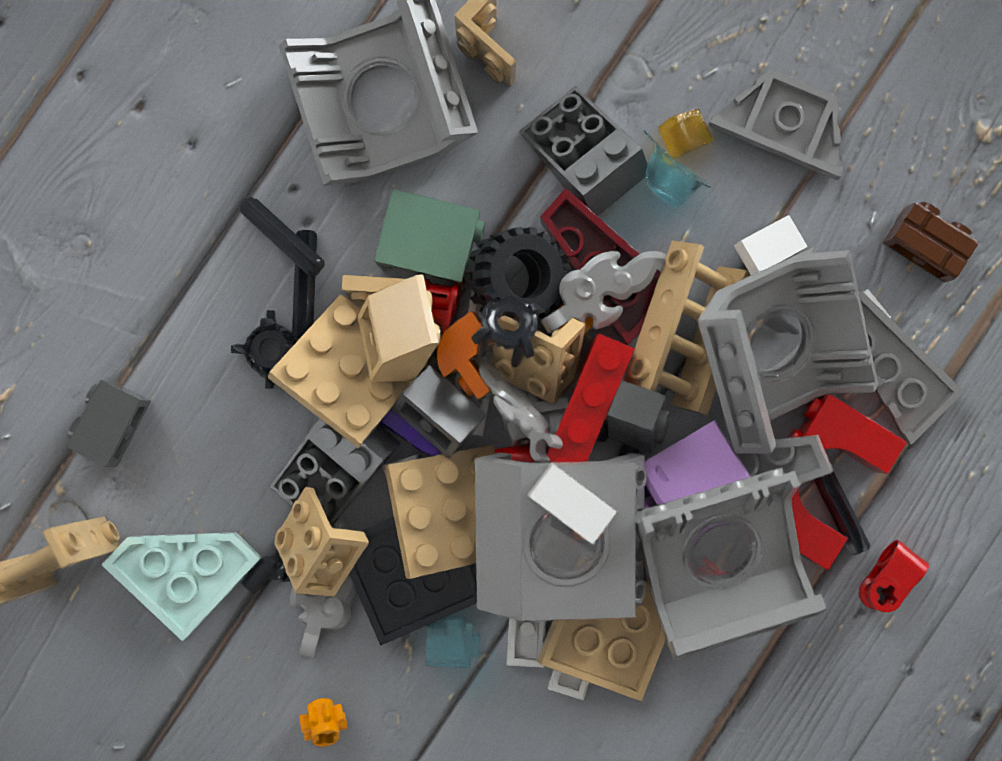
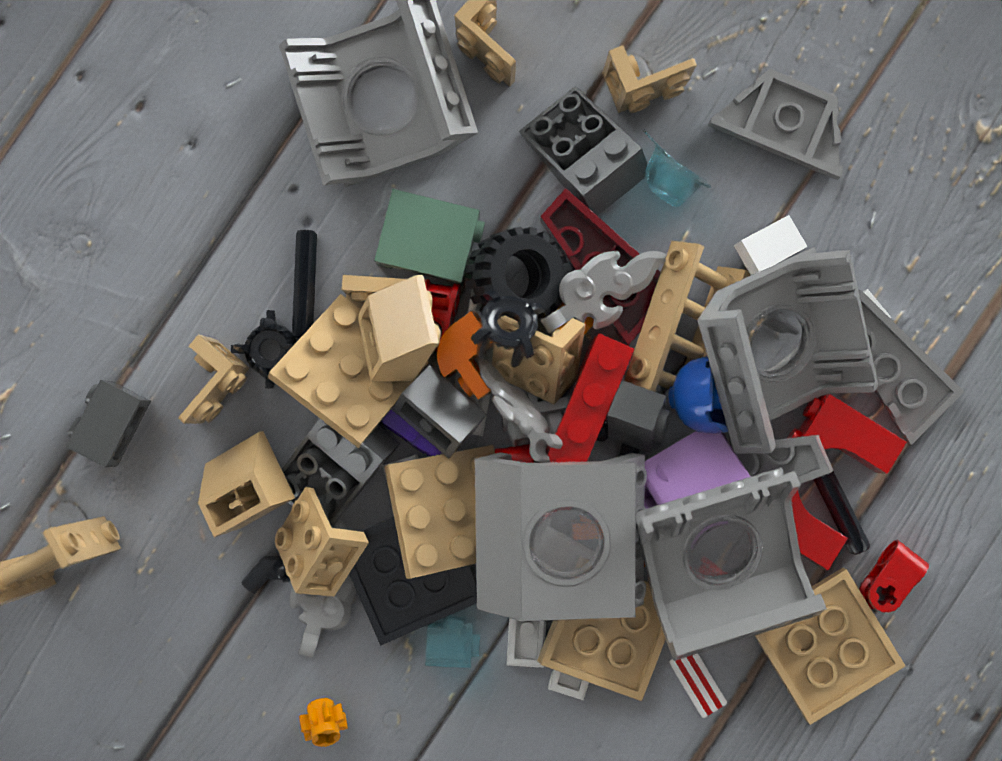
light aqua plate [102,532,263,642] -> none
black axle [240,197,325,276] -> none
white tile [527,463,617,544] -> none
clear yellow slope [658,108,714,159] -> none
reddish brown brick [883,202,979,283] -> none
none -> tan bracket [178,334,250,424]
none -> tan slope [198,431,295,537]
none -> tan bracket [602,45,697,113]
none -> blue cylinder [668,357,729,433]
none -> white sticker [669,654,727,718]
none -> tan plate [755,568,906,725]

